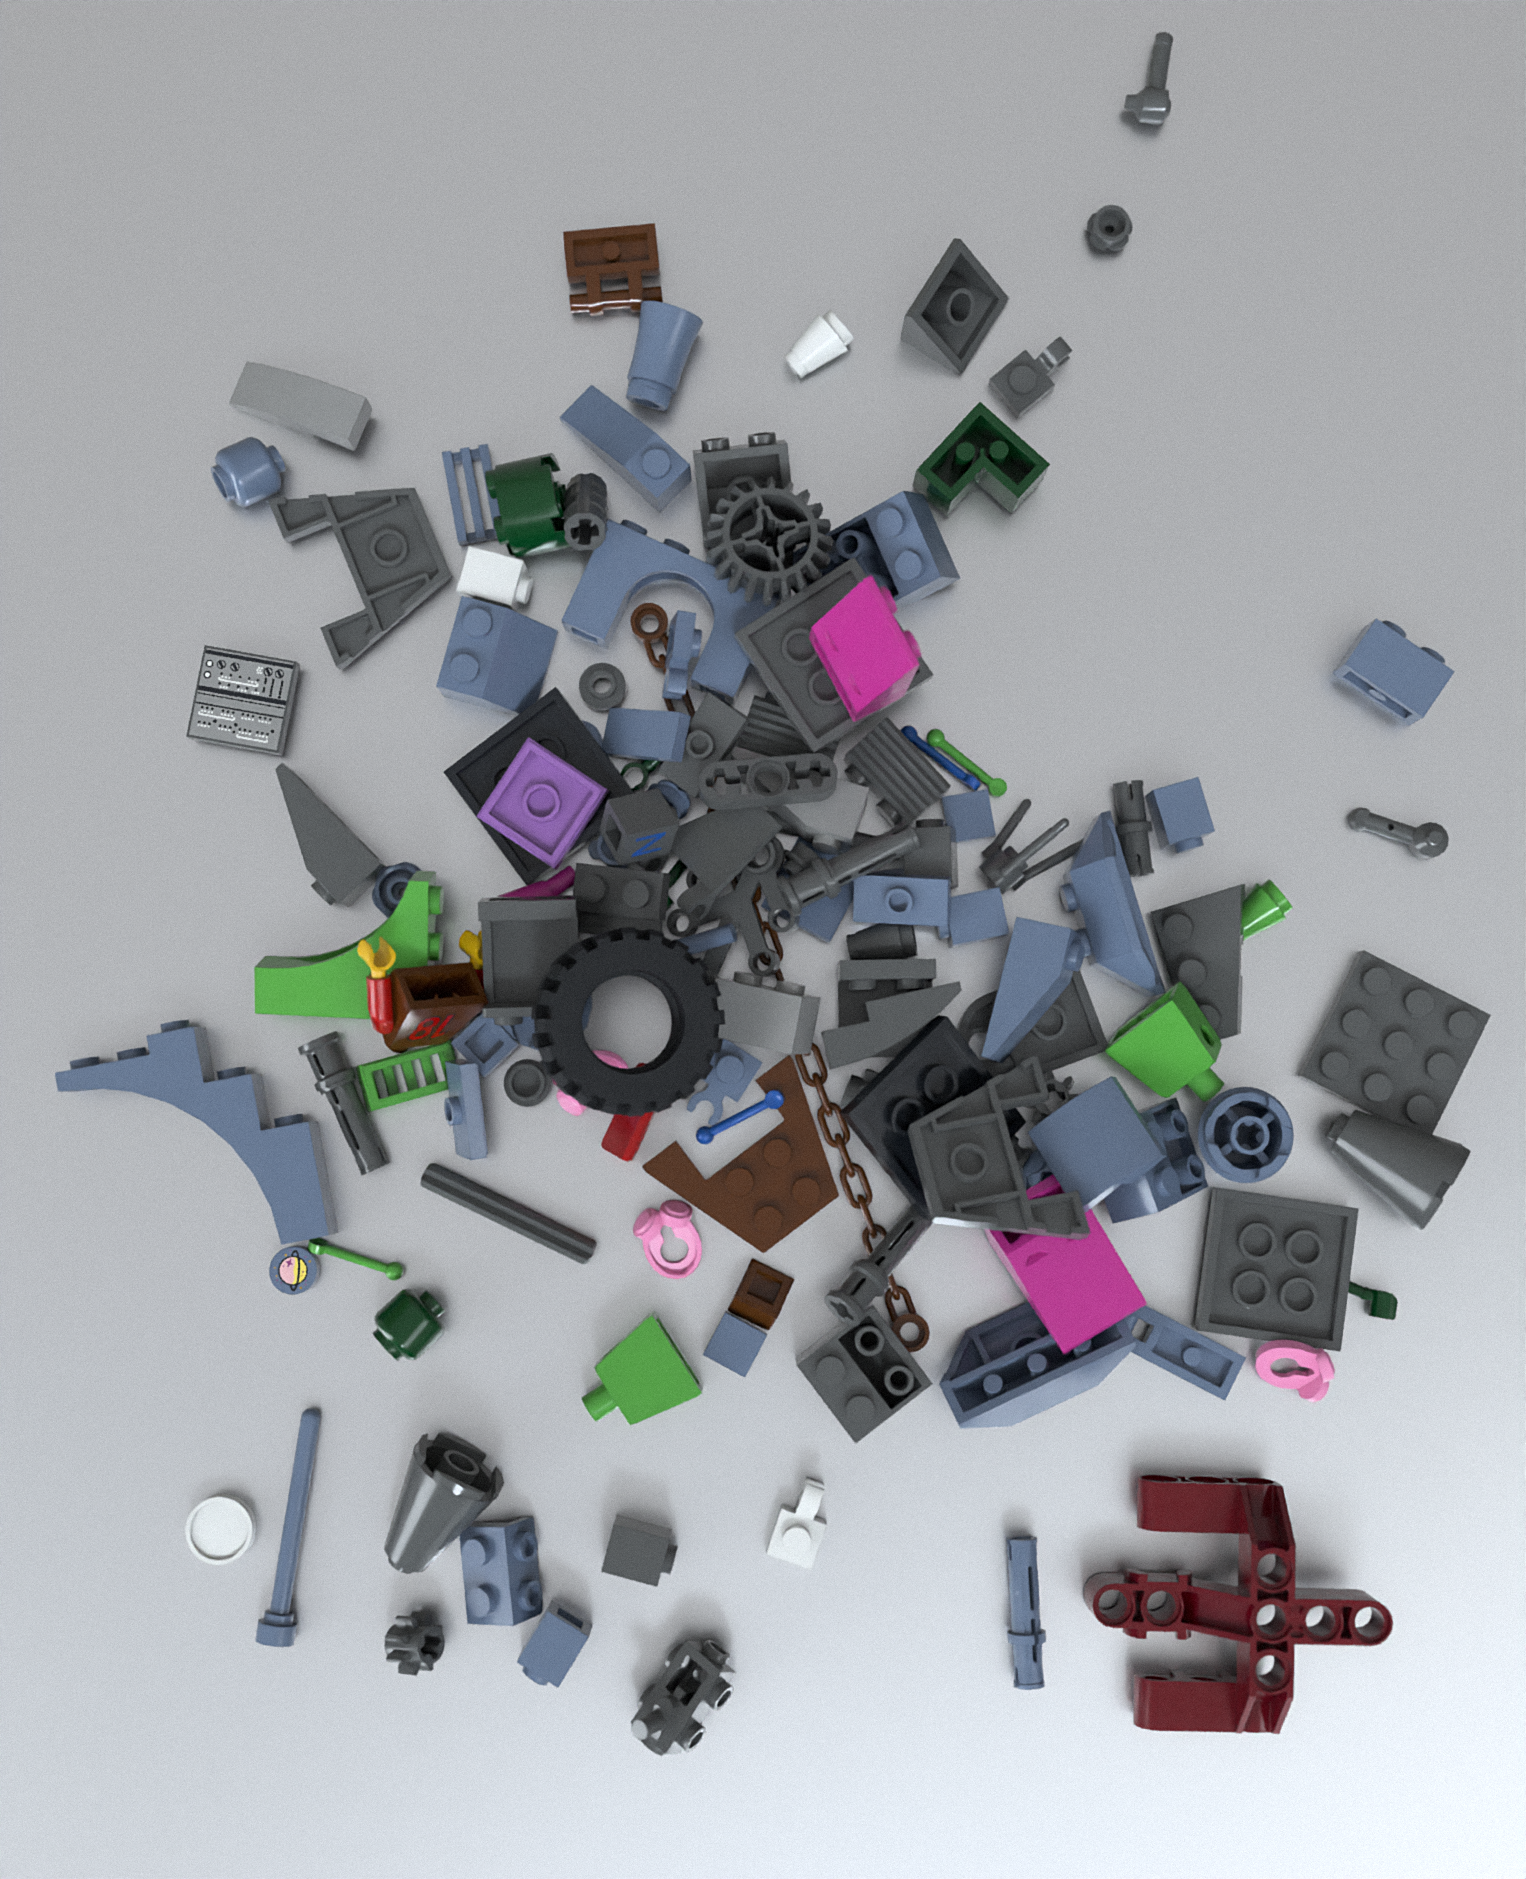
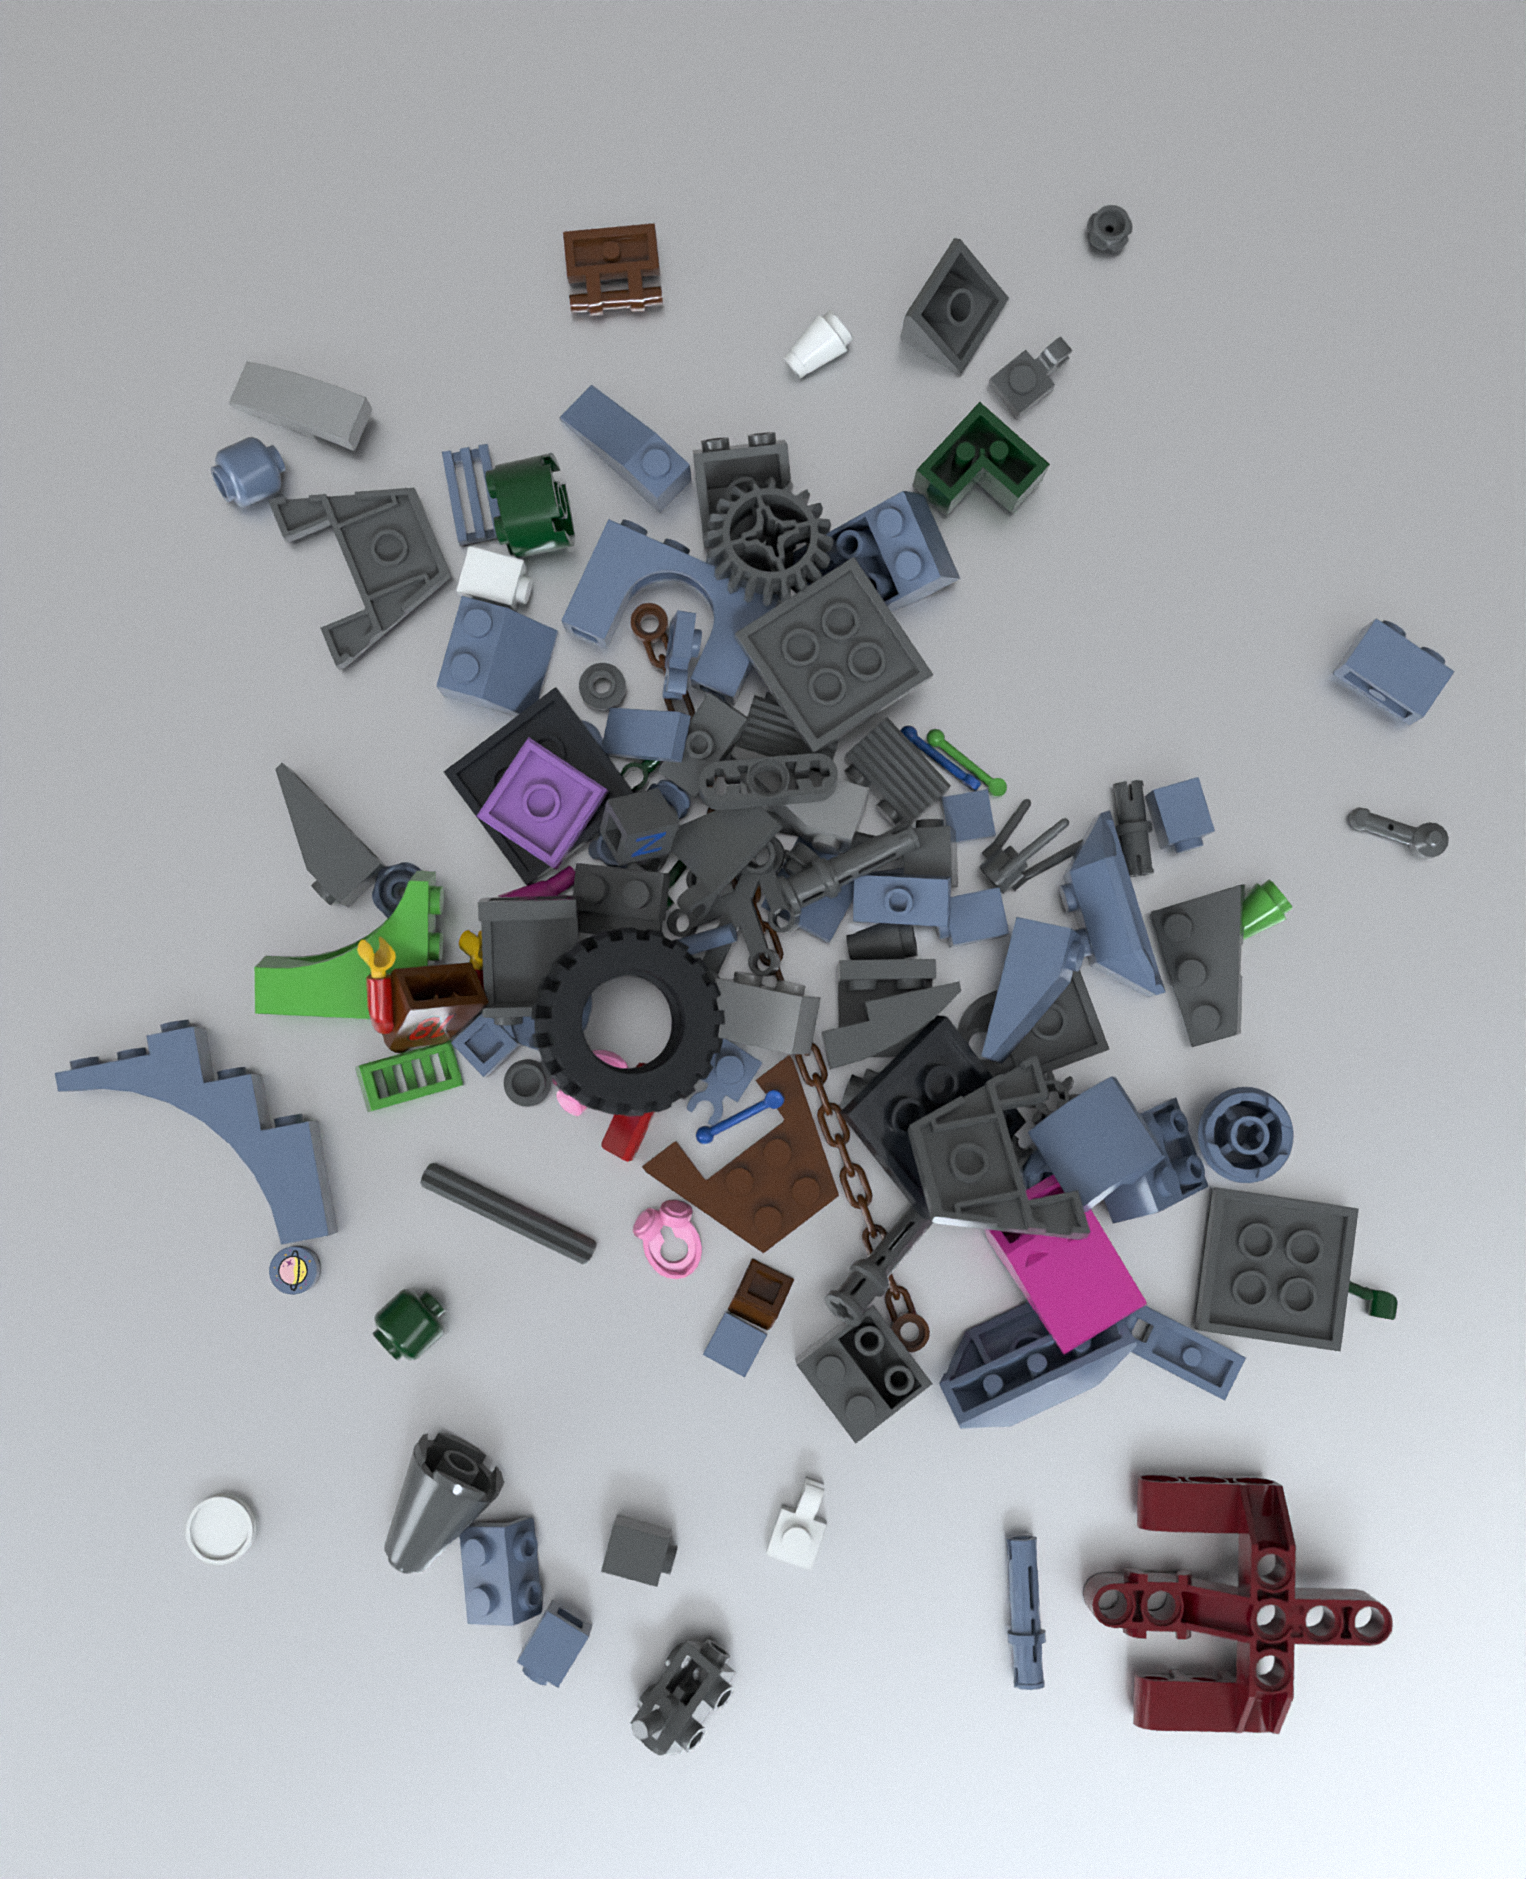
light grey tile [186,645,300,756] -> none
sand blue piece [255,1408,320,1647] -> none
dark grey pin [298,1031,390,1176] -> none
bright green hinge [307,1238,403,1280] -> none
dark grey gear [384,1611,445,1676] -> none
sand blue plate [444,1059,488,1160] -> none
dark grey axle [563,473,608,551] -> none
bright green torso [581,1311,703,1425] -> none
sand blue plant [626,301,703,411] -> none
dark pink slope [809,575,921,722] -> none
bright green torso [1105,981,1224,1102] -> none
dark grey piece [1124,32,1173,126] -> none
bright pink piece [1255,1340,1335,1402] -> none
dark grey plate [1297,950,1491,1134] -> none
dark grey cone [1327,1110,1471,1230] -> none

